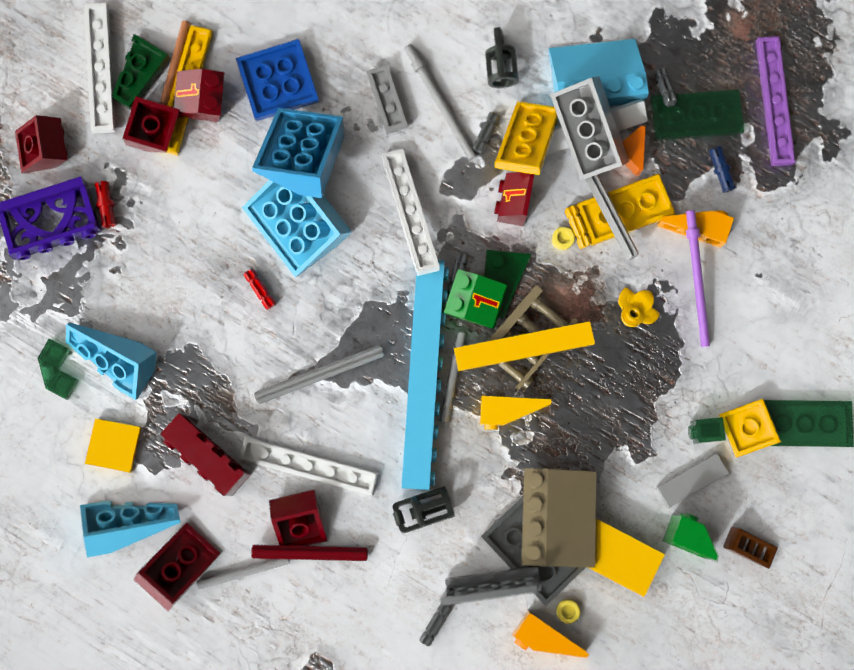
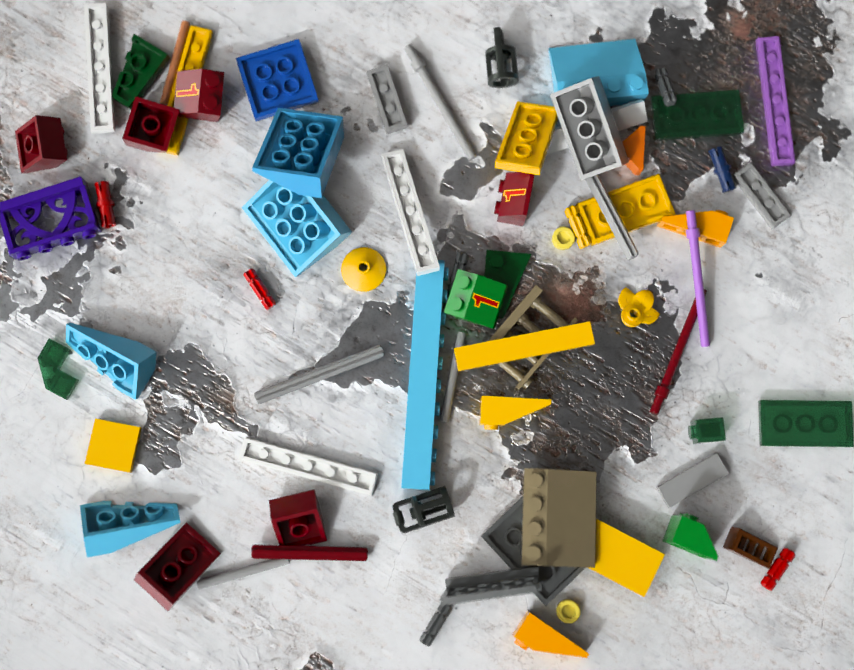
dark red wedge [160,413,251,496] -> none
dark grey axle [473,112,500,154] -> none
yellow tile [719,399,781,458] -> none
none -> yellow dish [341,247,386,292]
none -> dark red bar [649,289,707,415]
none -> light grey tile [732,162,792,230]
none -> red axle [761,548,796,591]

